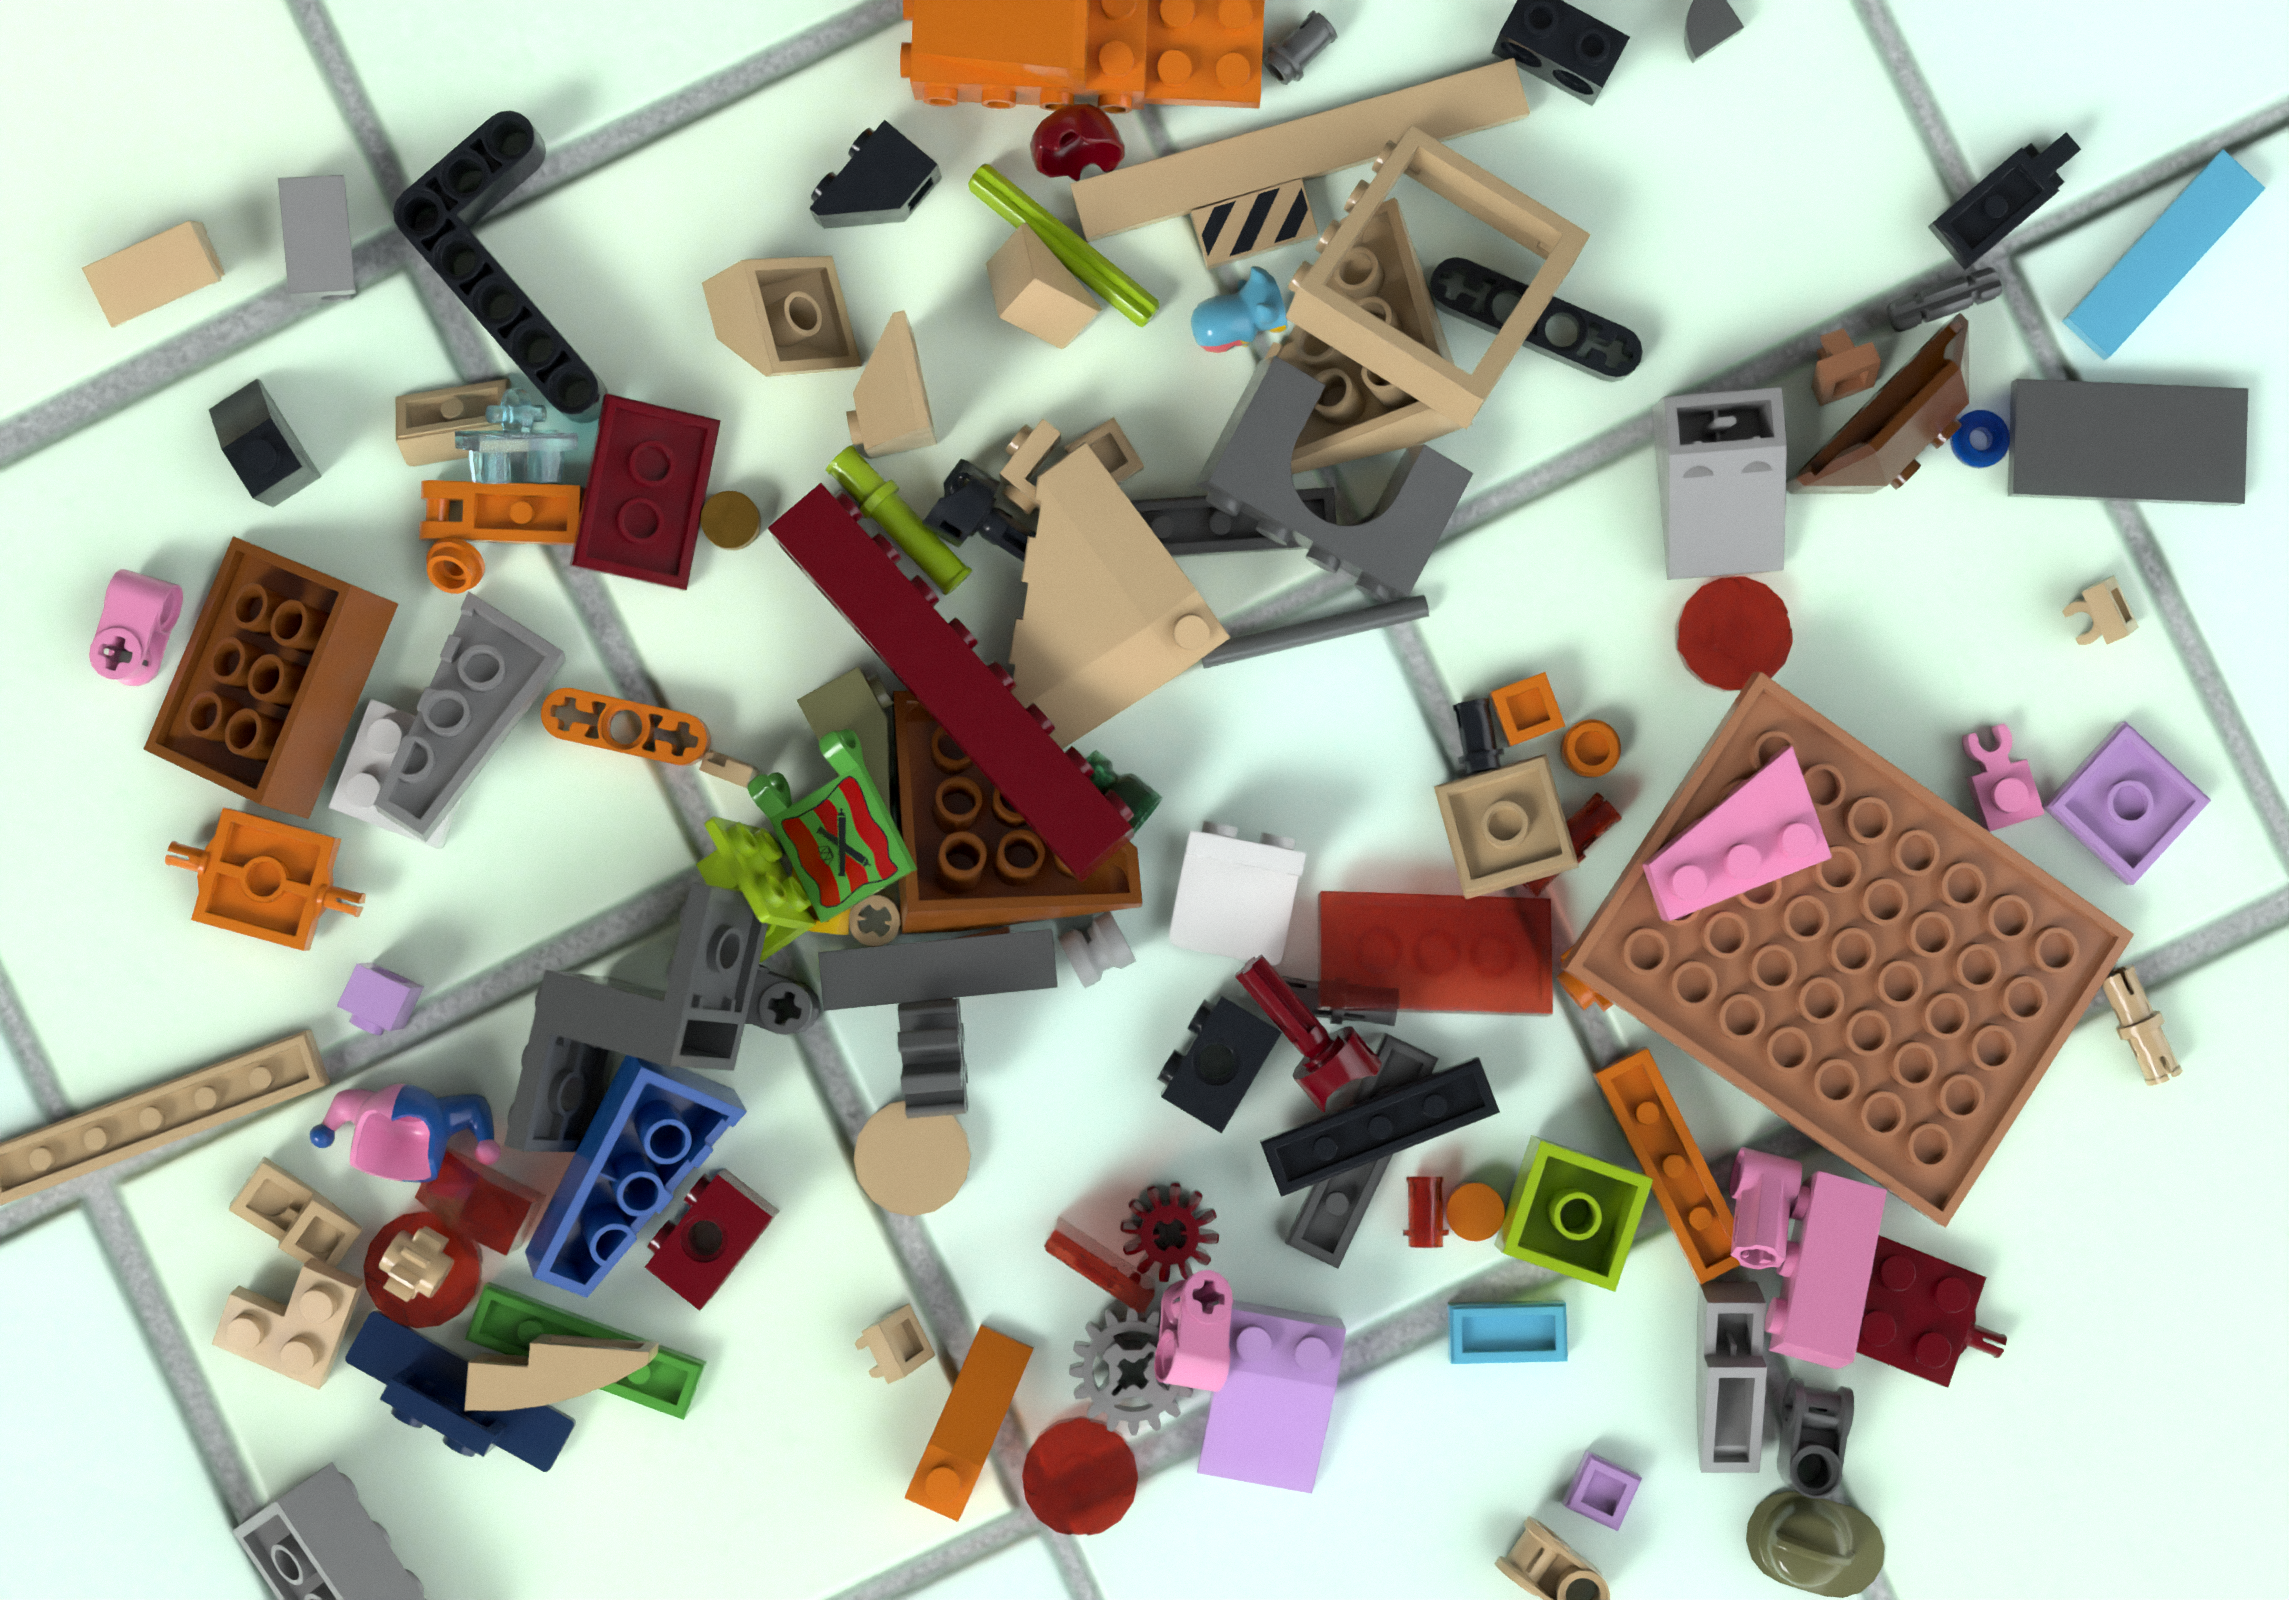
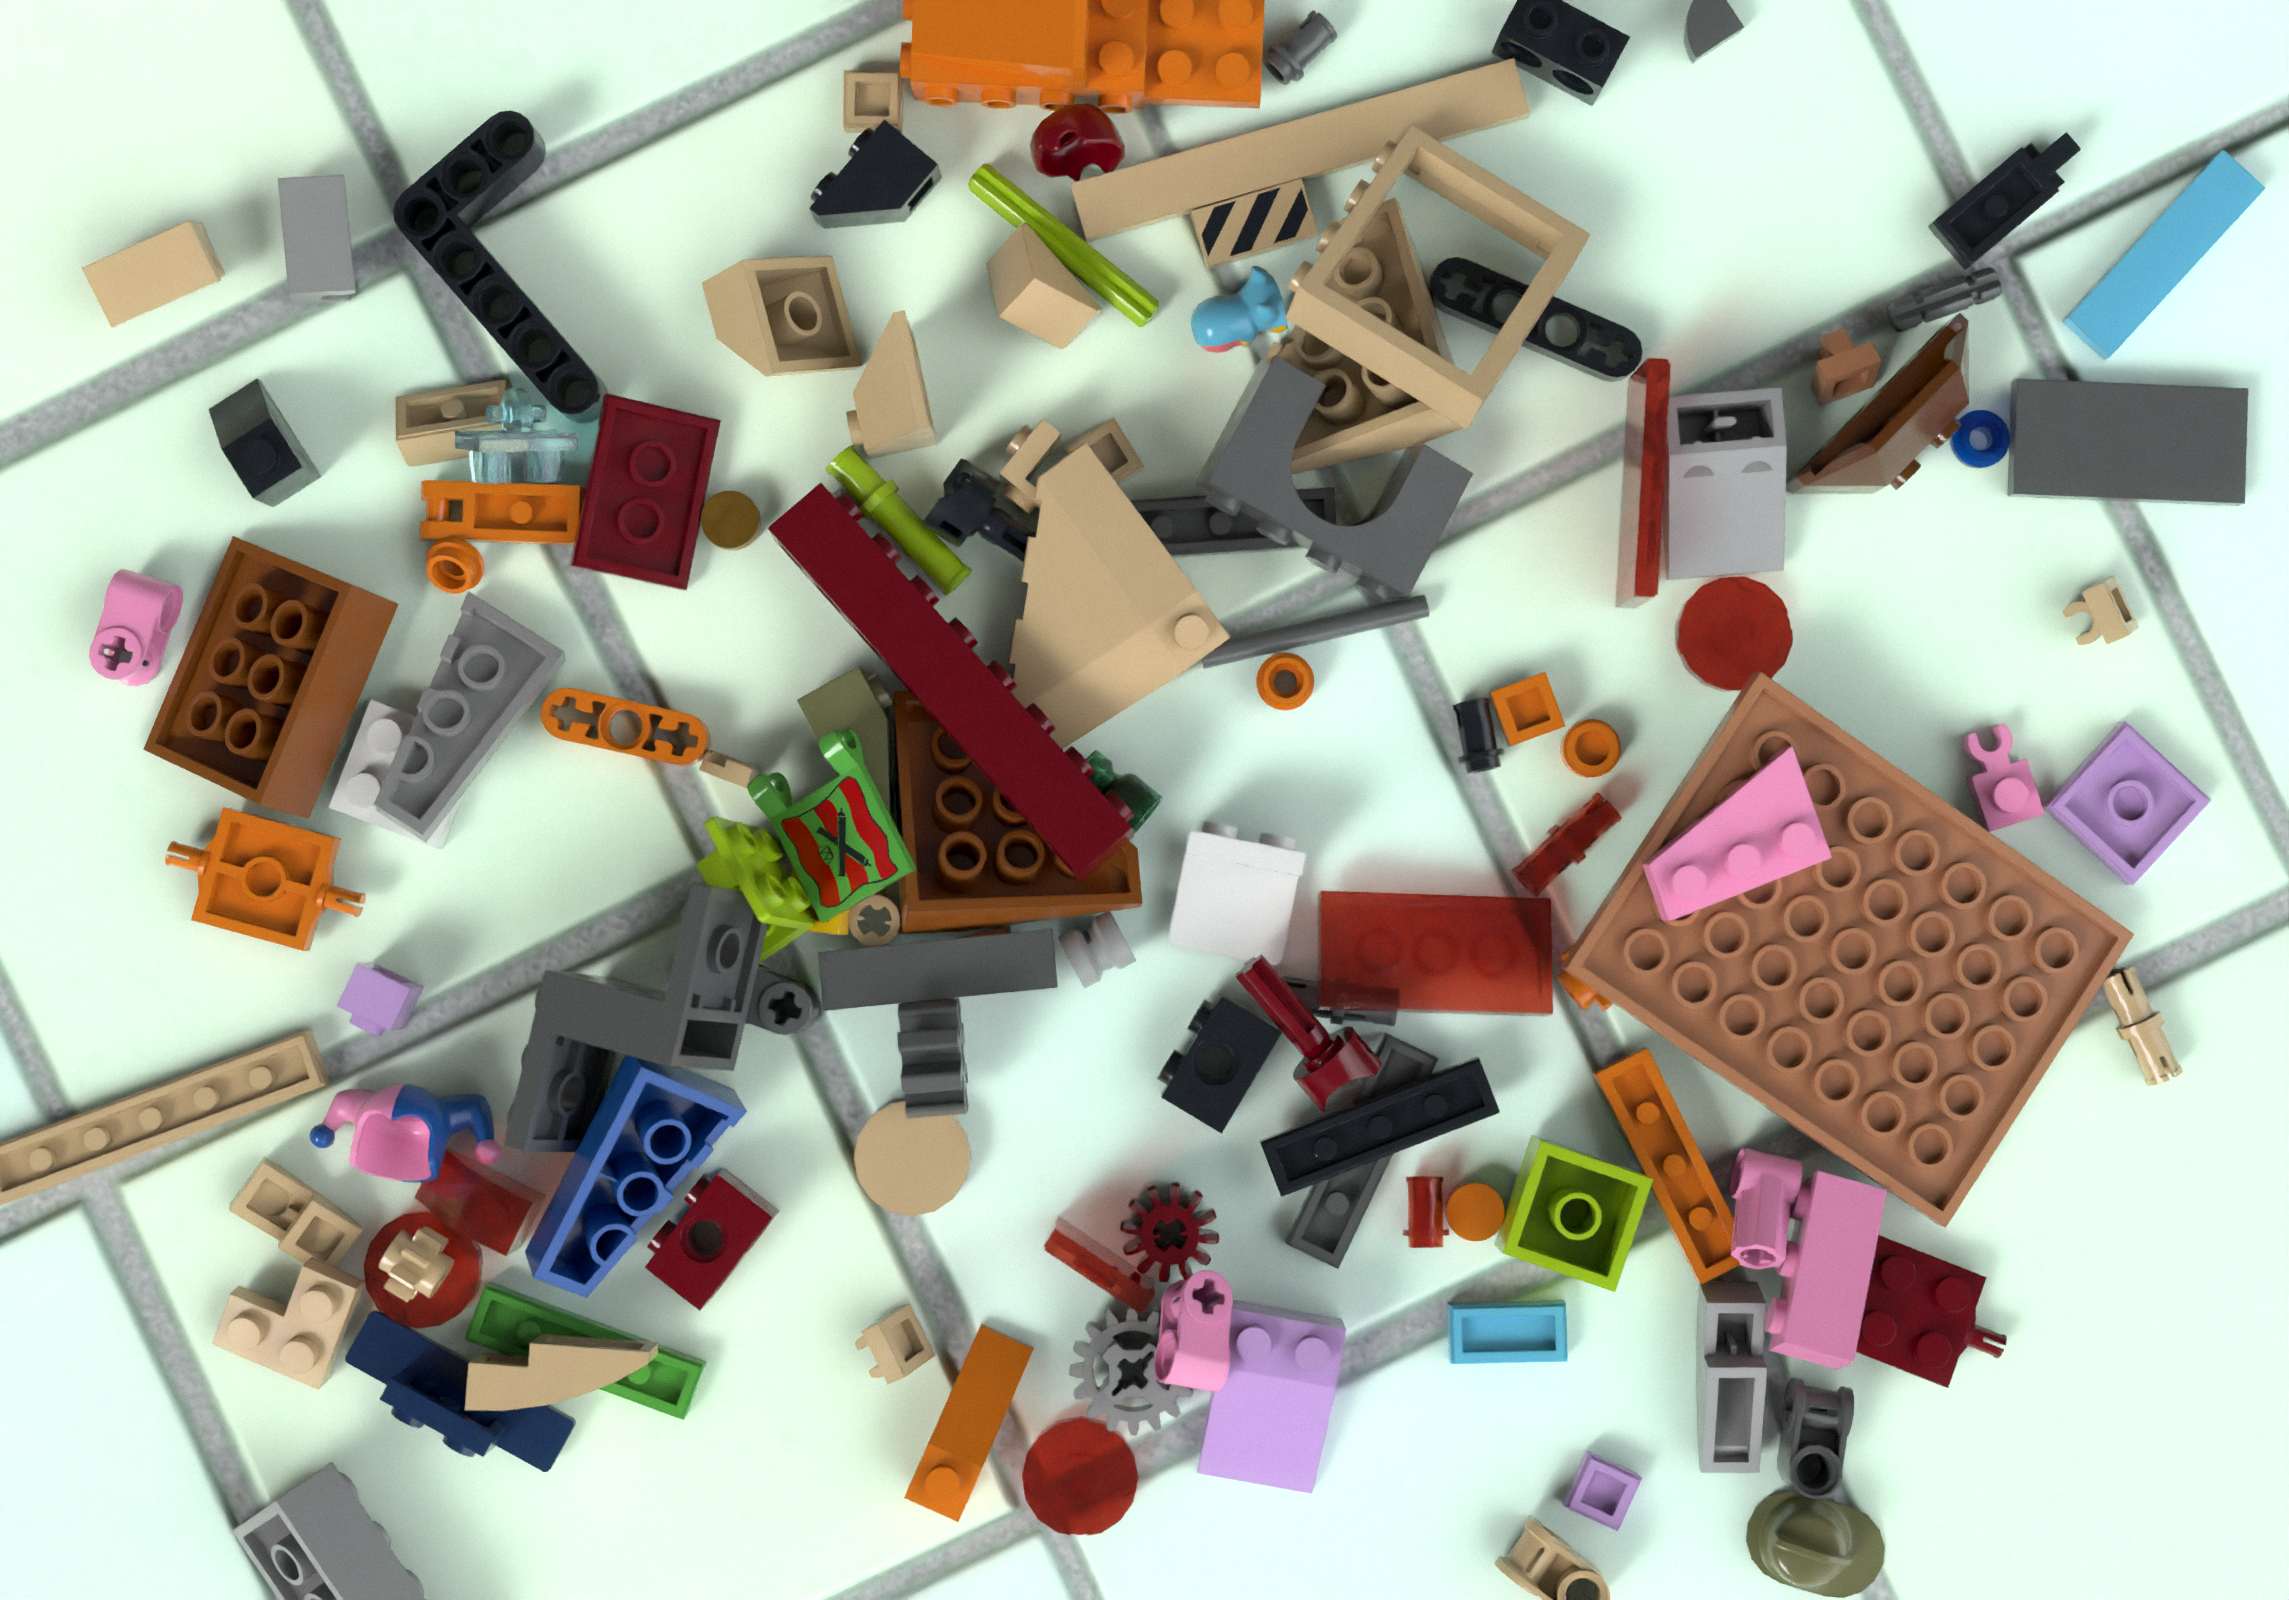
tan tile [1434,754,1579,899] -> none
none -> tan tile [843,70,903,133]
none -> orange plate [1256,652,1314,711]
none -> clear red tile [1615,358,1671,609]

